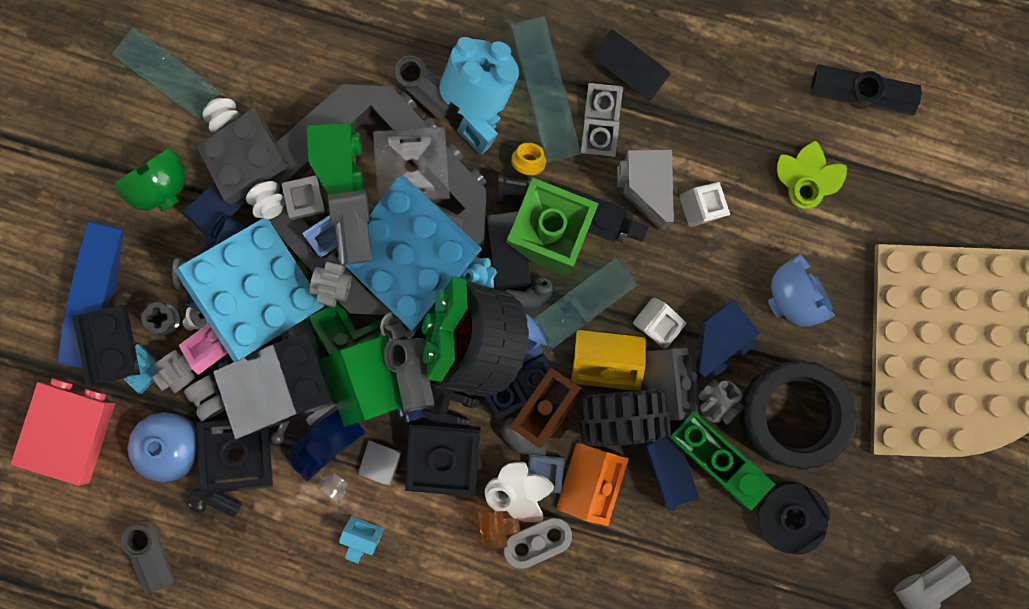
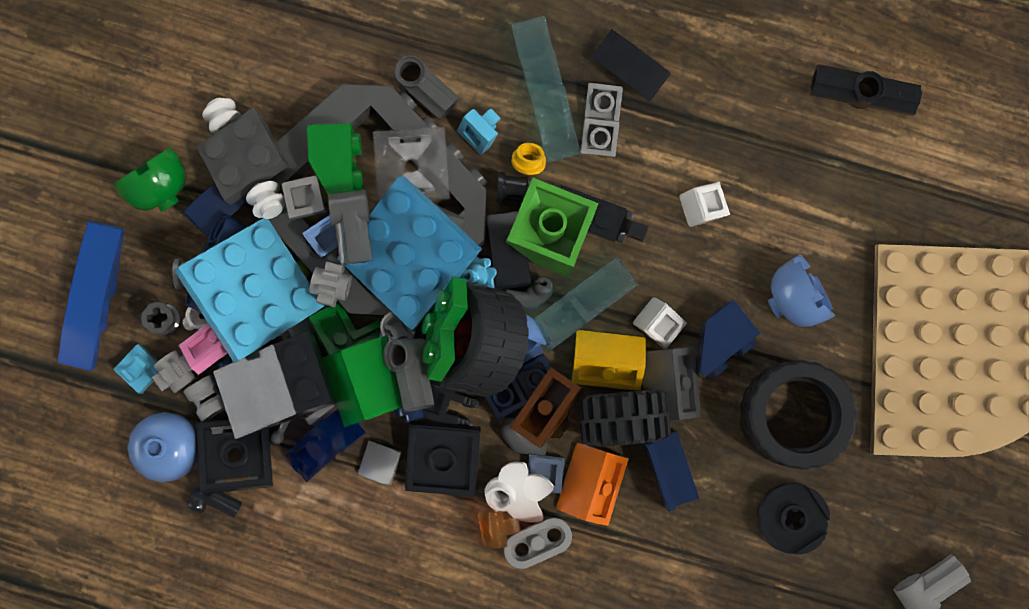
coral brick [10,378,115,486] -> none
black plate [72,304,140,386] -> none
clear light blue slope [112,26,220,120] -> none
dark grey piece [121,520,176,594] -> none
clear plate [316,472,350,503] -> none
medium azure tile [339,516,384,564] -> none
medium azure brick [439,37,519,120] -> none
light grey slope [617,150,674,230] -> none
green slope [670,411,775,511] -> none
light grey gear [698,379,744,424] -> none
lime plate [777,141,847,210] -> none

